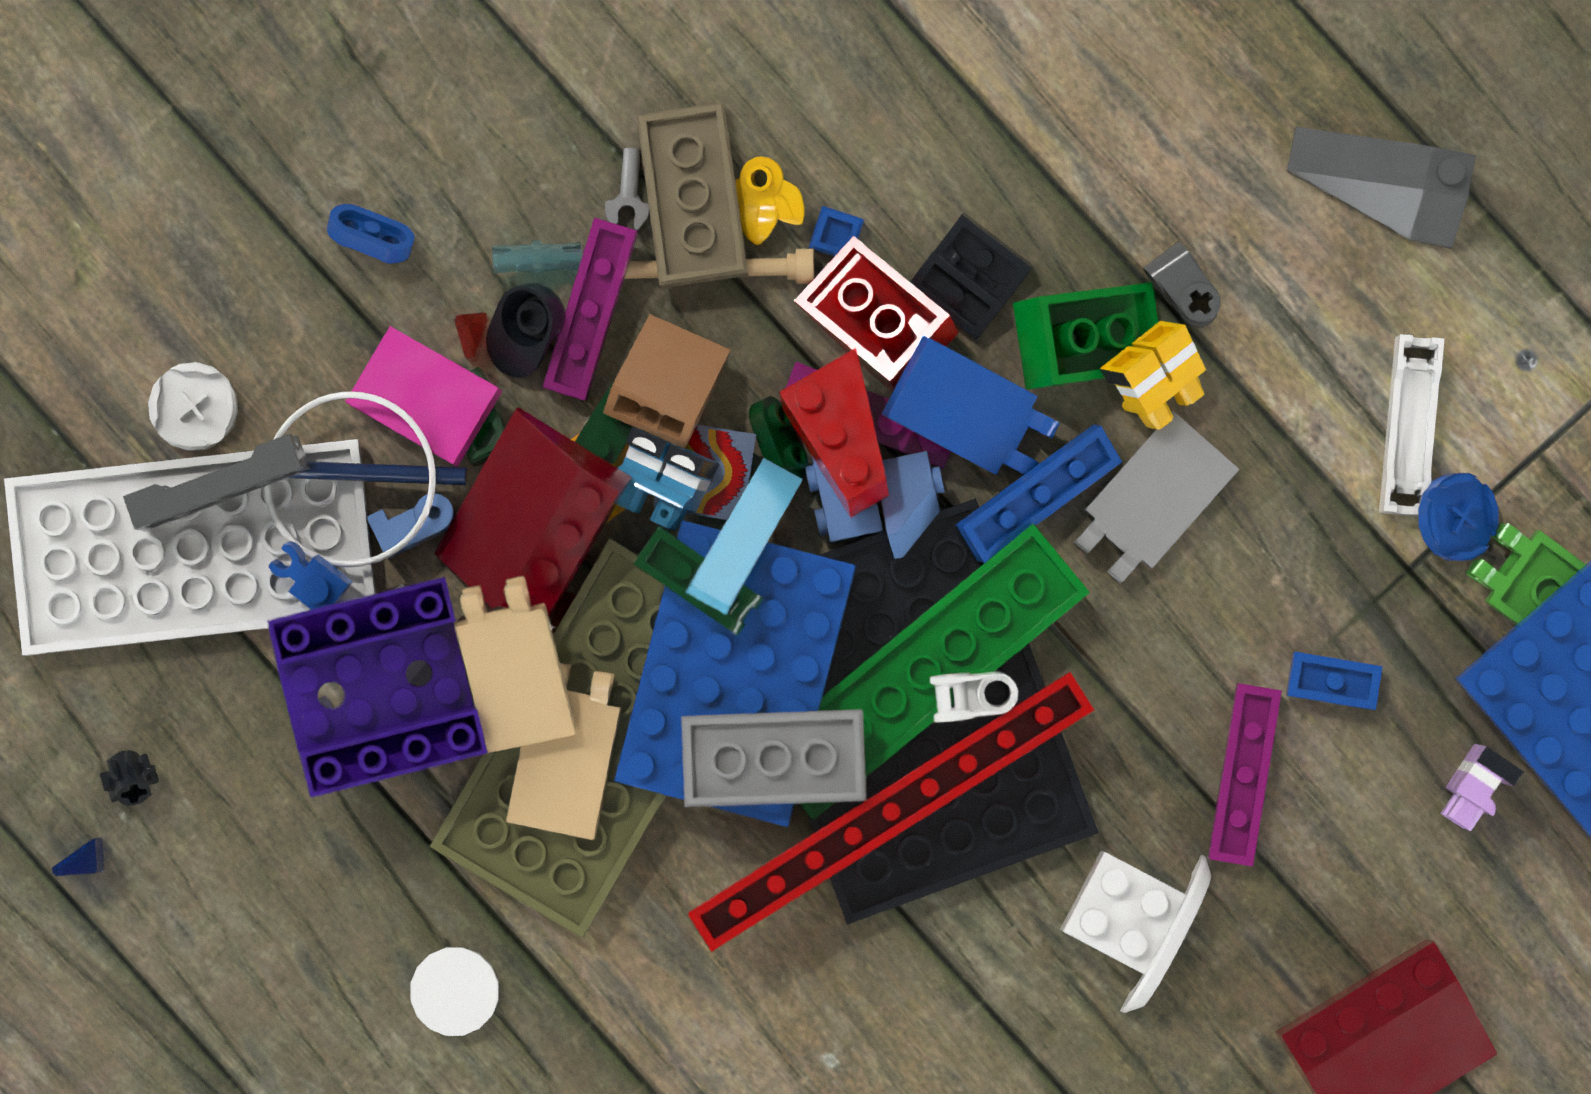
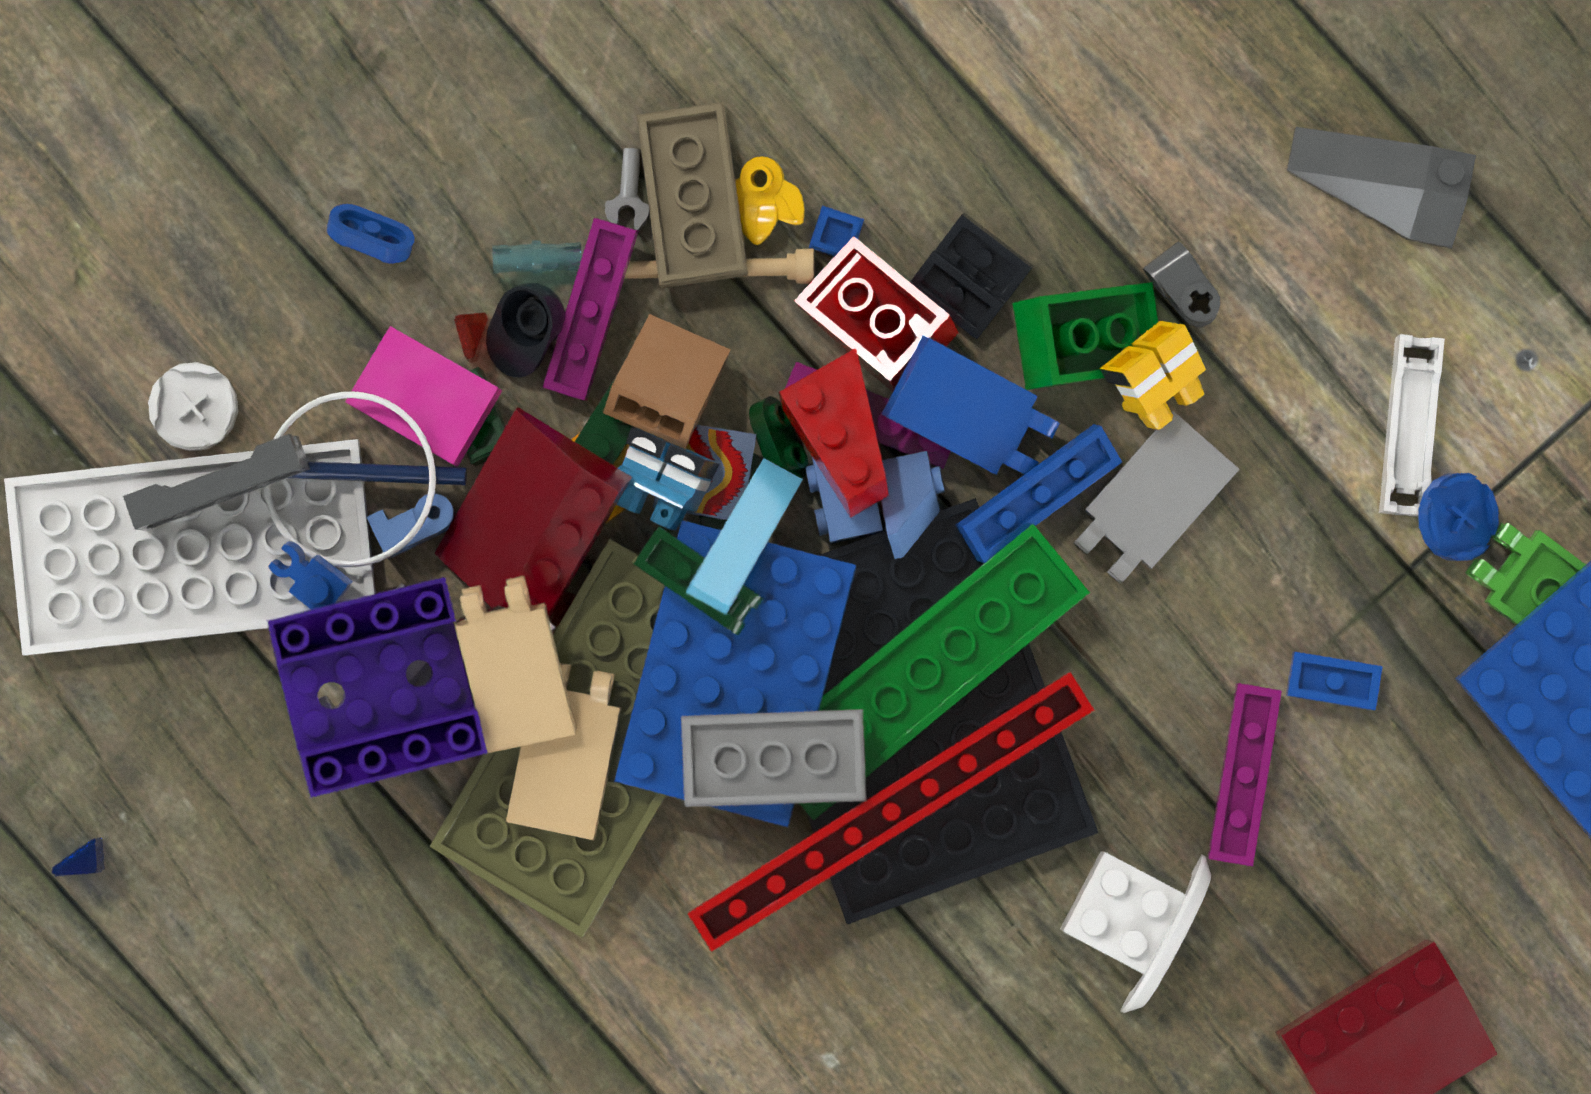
black gear [100,750,159,806] -> none
white tile [410,947,499,1036] -> none
white piece [930,672,1018,722] -> none
lavender hips [1440,744,1524,831] -> none

